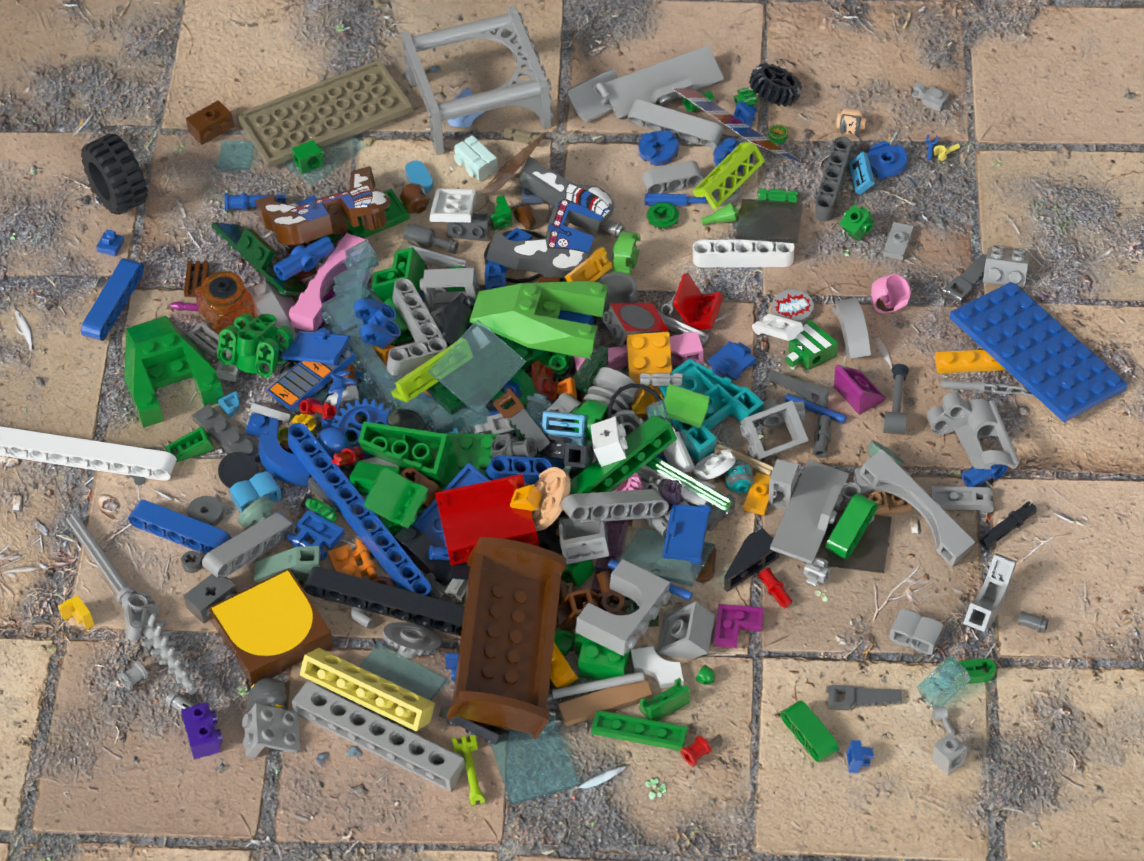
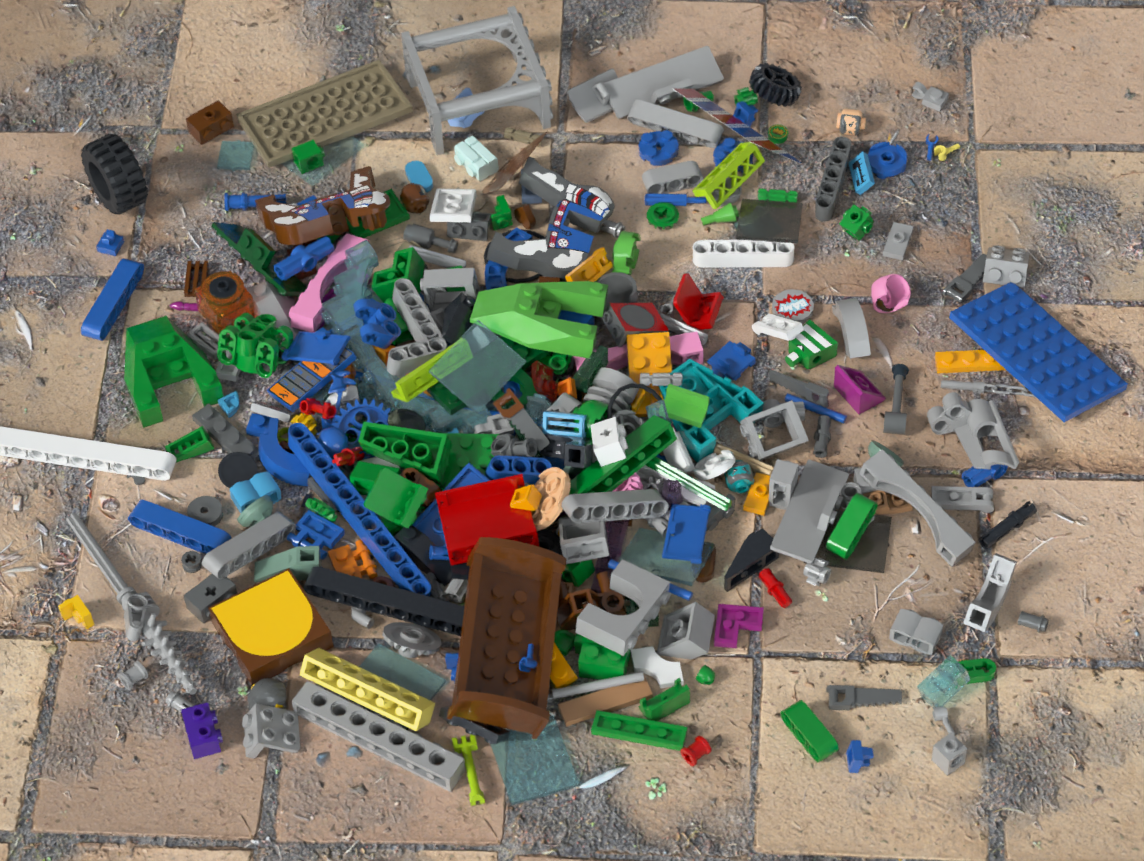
none -> blue hand [519,644,537,673]

